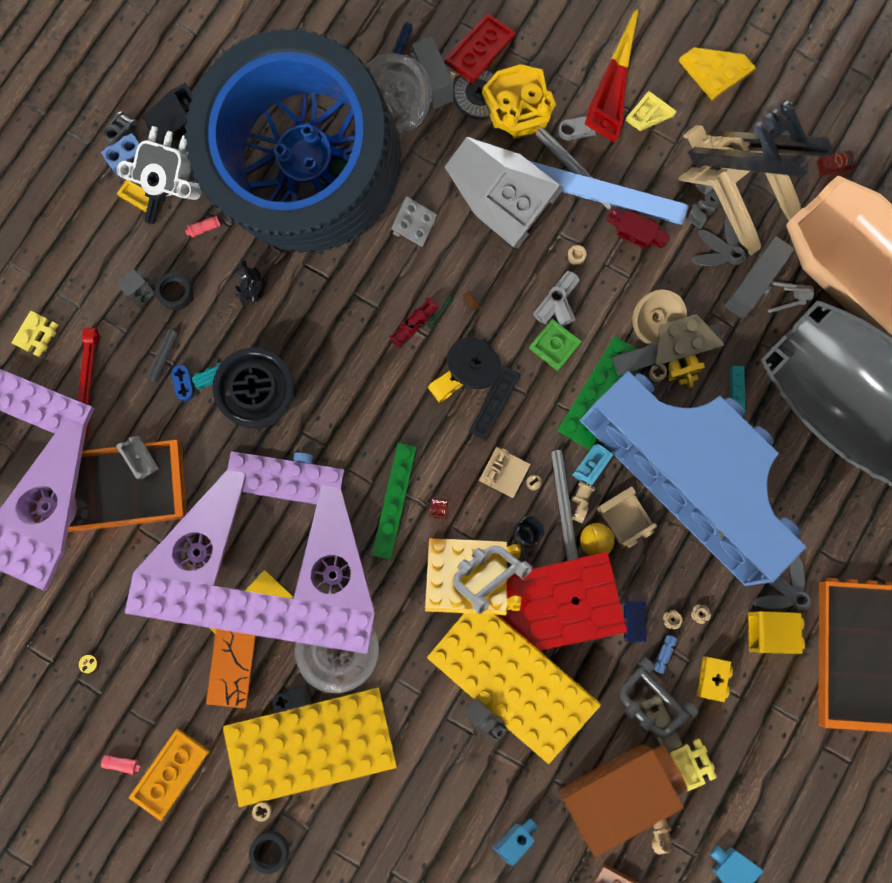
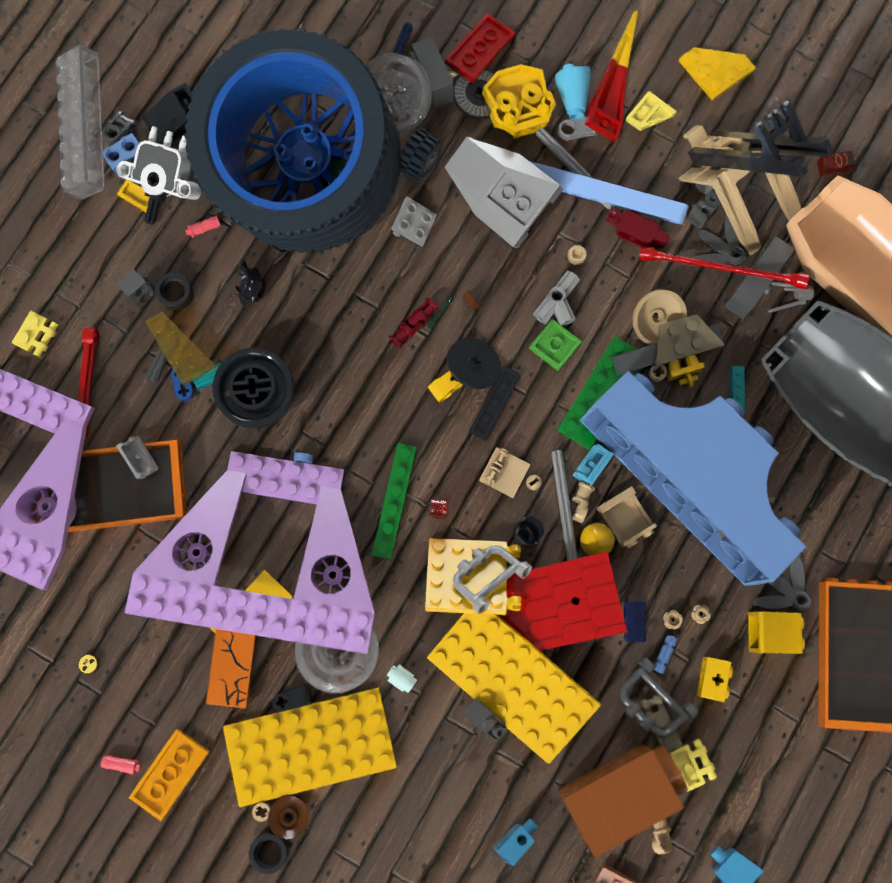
none -> clear brick [56,45,104,200]
none -> clear yellow wing [145,312,217,386]
none -> reddish brown dish [268,796,309,839]
none -> light aqua brick [387,665,417,693]
none -> black wheel [399,129,442,181]
none -> medium azure cone [555,64,591,120]
none -> red hose [639,245,811,290]

